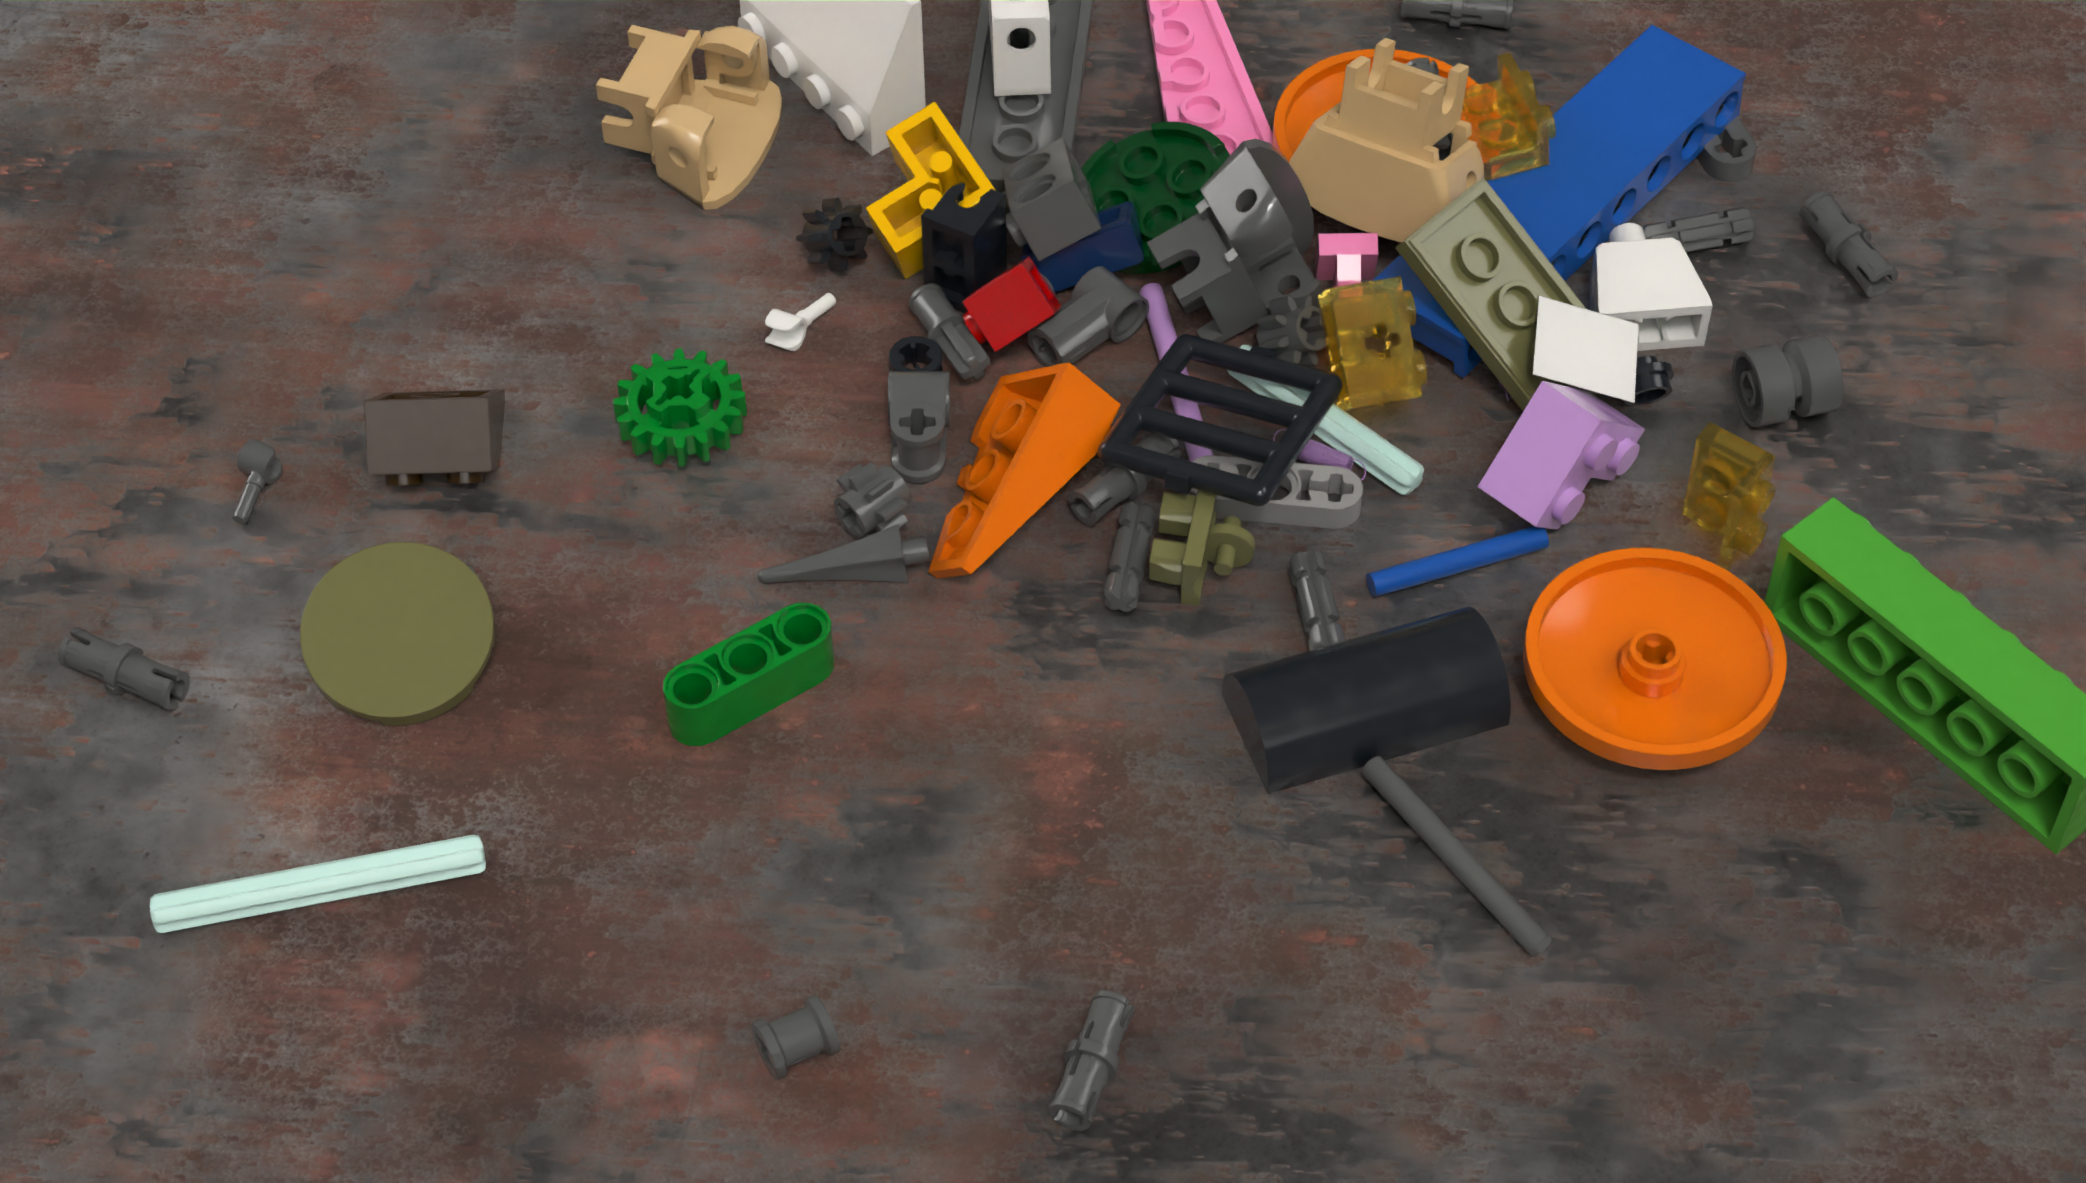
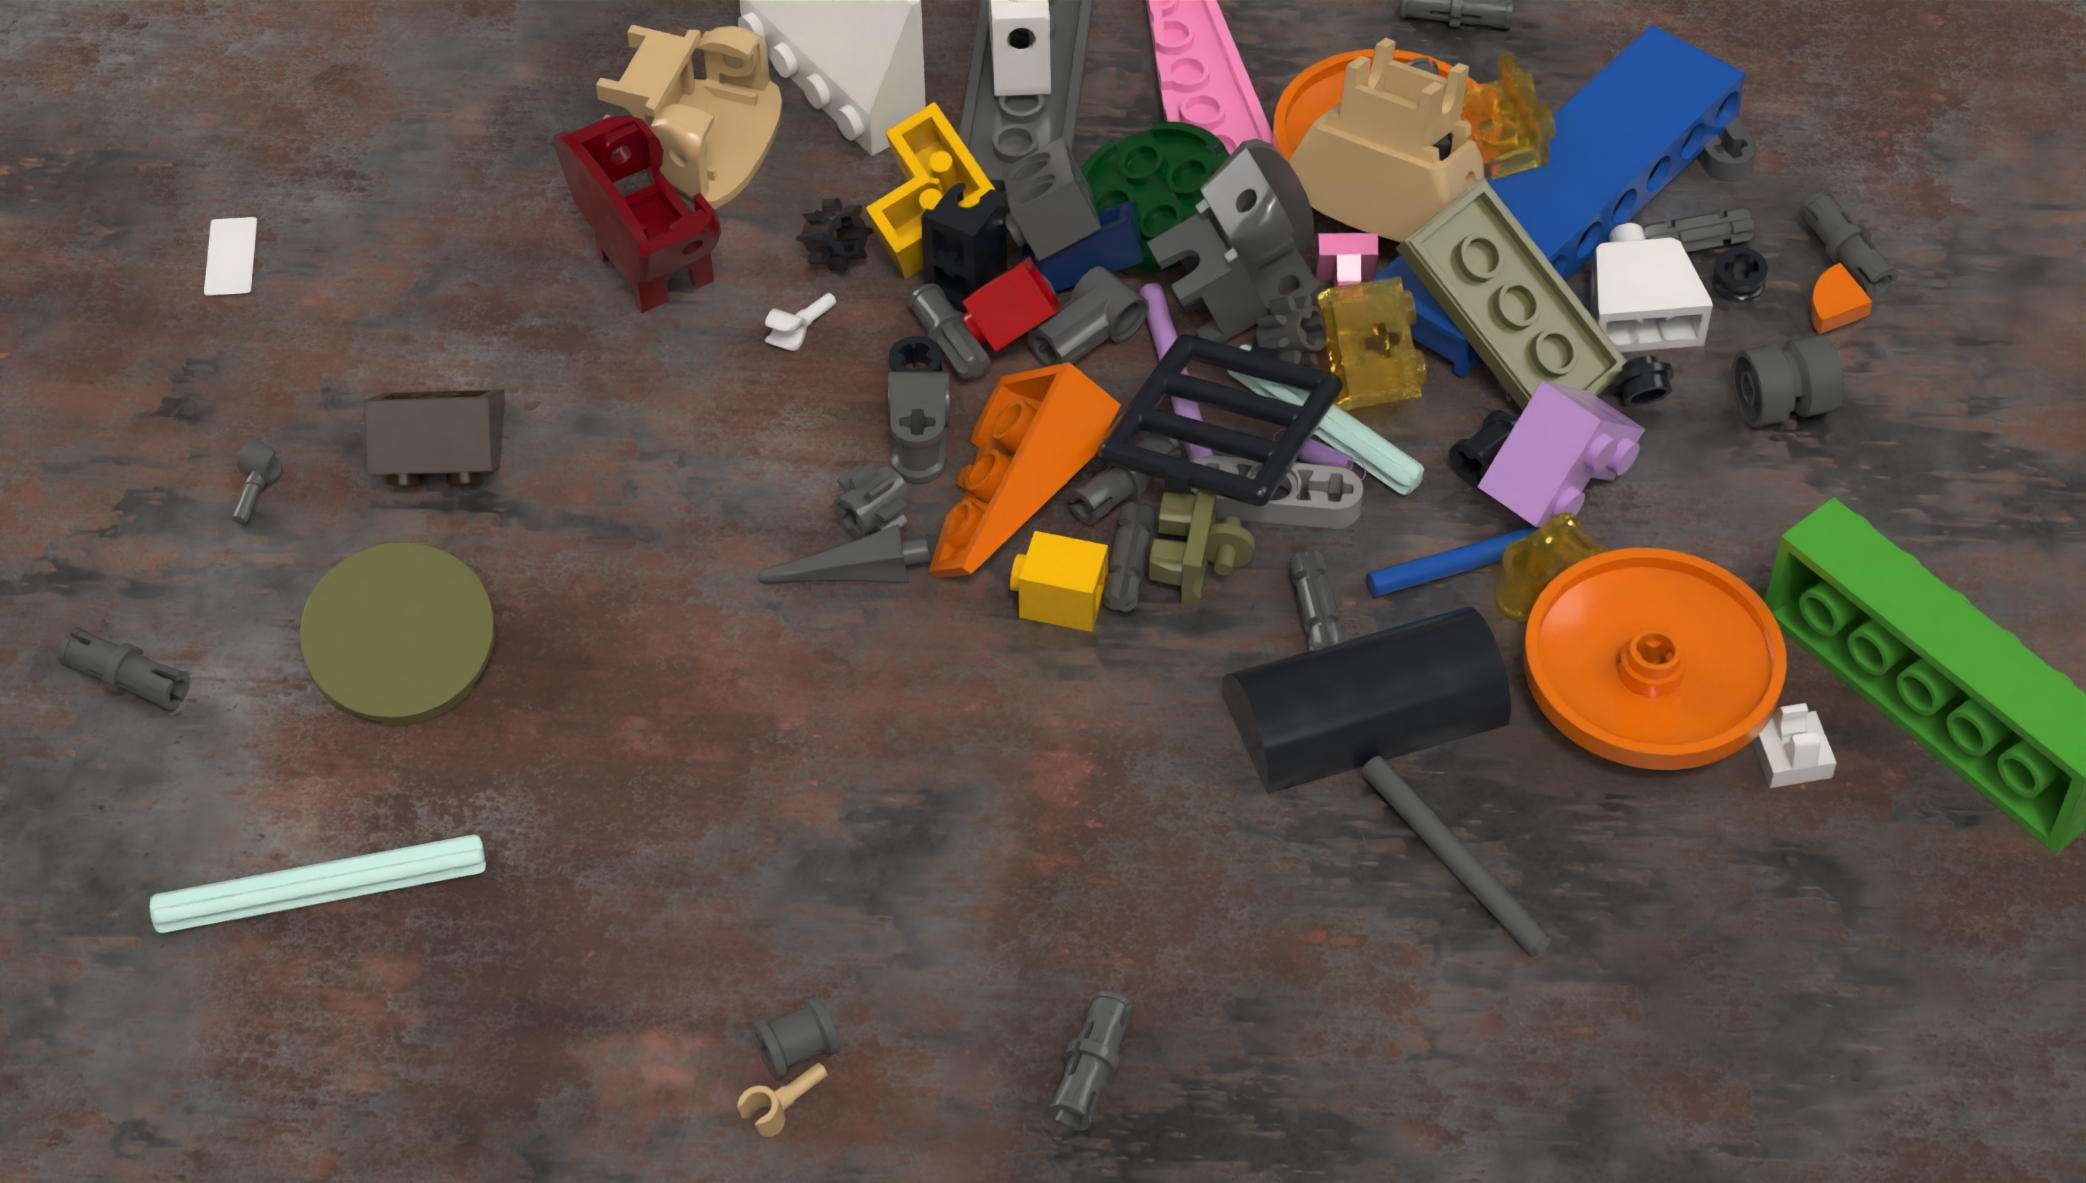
green gear [613,348,747,467] -> none
green beam [663,603,834,746] -> none
white sticker [1533,296,1639,403] -> none
clear yellow bracket [1682,422,1777,570] -> none
none -> white sticker [204,217,257,296]
none -> dark red piece [552,115,722,313]
none -> tan hand [737,1063,828,1137]
none -> yellow brick [1010,531,1108,632]
none -> black bush [1449,410,1518,489]
none -> clear yellow piece [1494,512,1612,622]
none -> black bush [1712,247,1768,304]
none -> white tile [1752,703,1837,788]
none -> orange tile [1811,263,1873,334]

